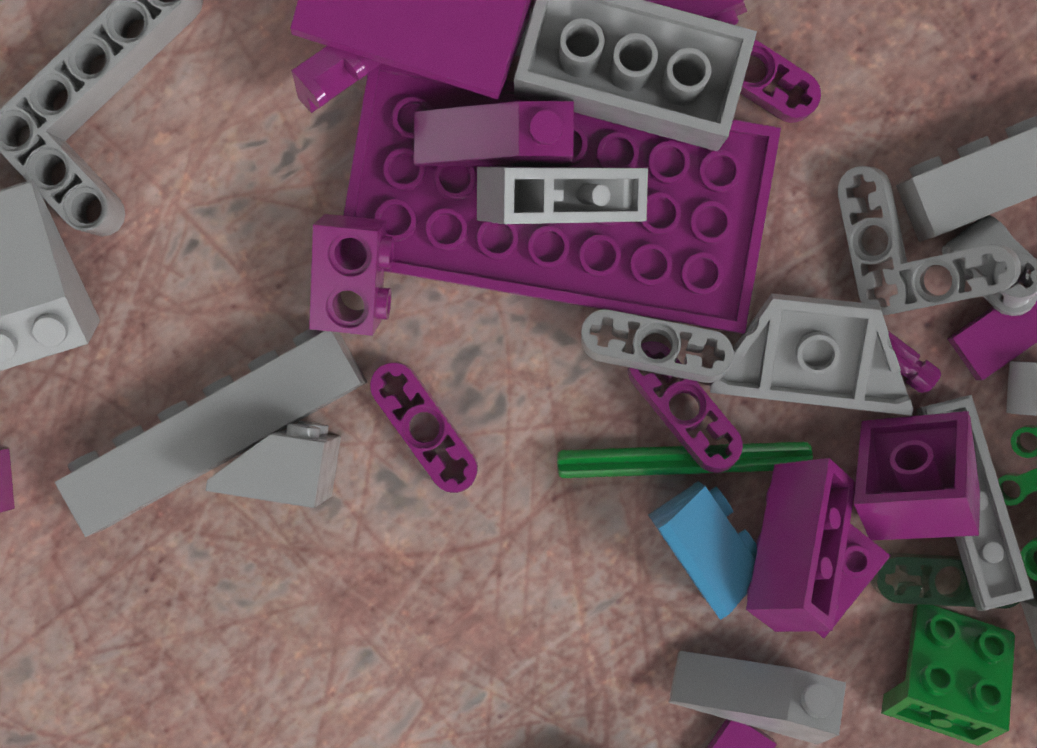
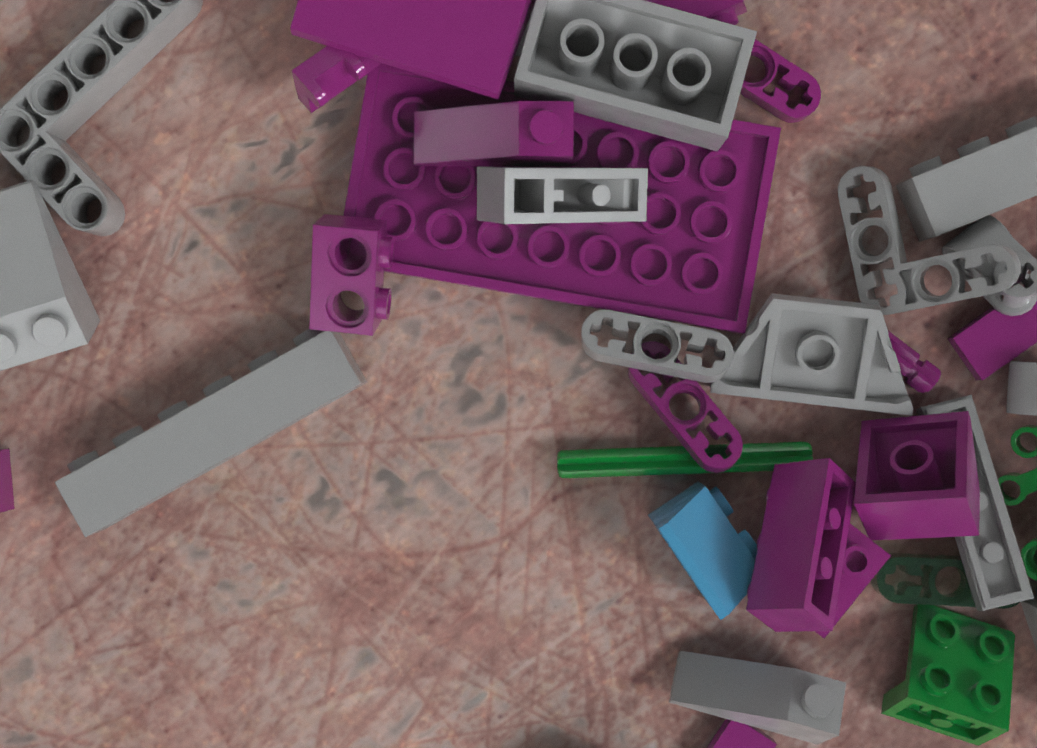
light grey slope [206,421,341,508] -> none
magenta beam [370,363,478,493] -> none

